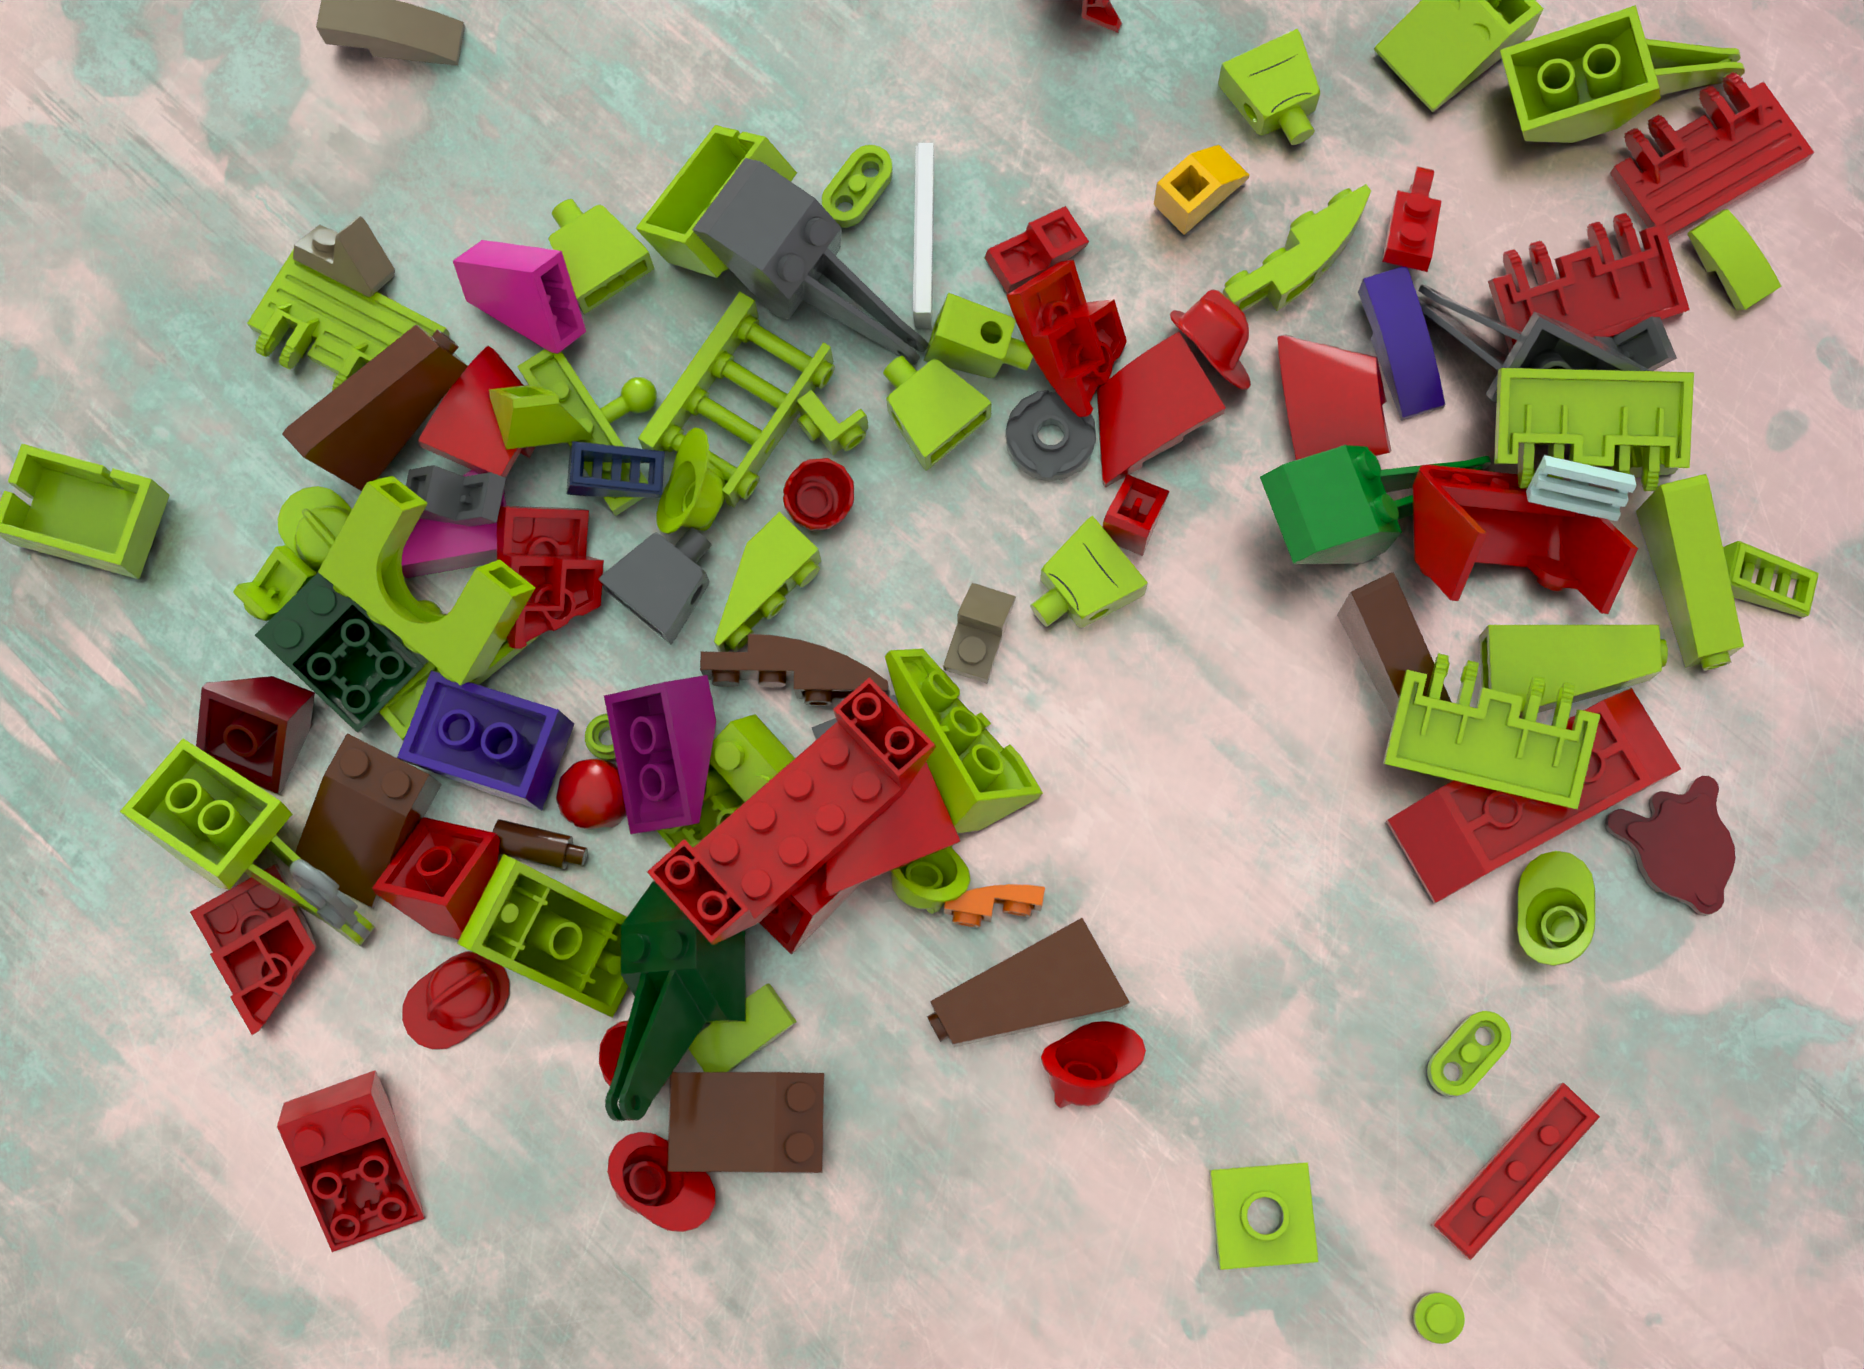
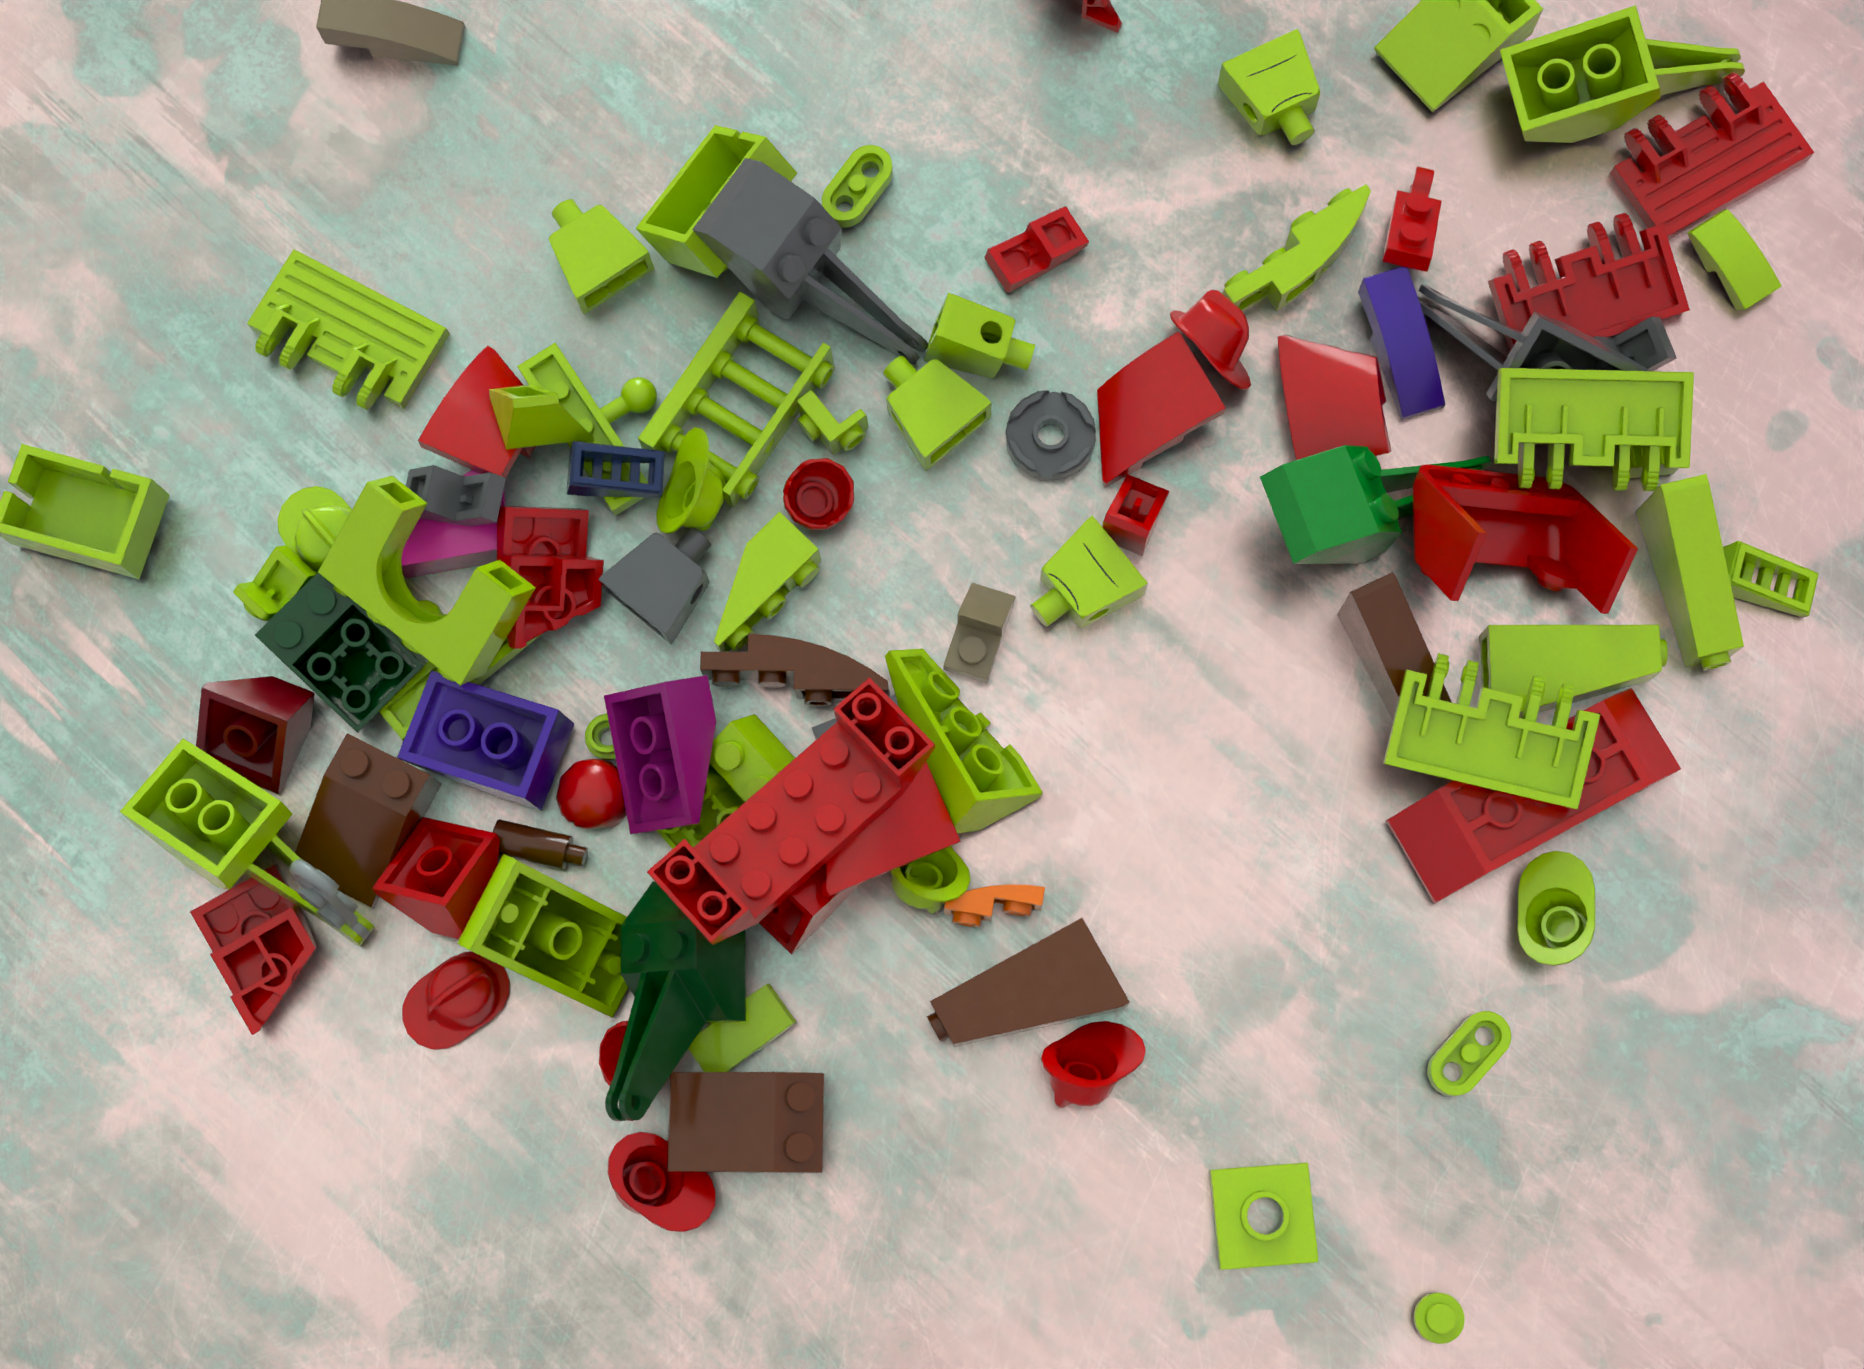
red slope [277,1070,425,1252] -> none
reddish brown slope [282,324,468,491] -> none
dark tan slope [293,216,395,297] -> none
dark pink slope [453,240,587,354] -> none
white tile [913,143,934,329] -> none
red slope [1006,260,1127,417] -> none
yellow slope [1153,144,1250,235] -> none
red tile [1431,1083,1600,1260] -> none
light aqua tile [1526,455,1637,521] -> none
dark red tile [1605,776,1736,915] -> none

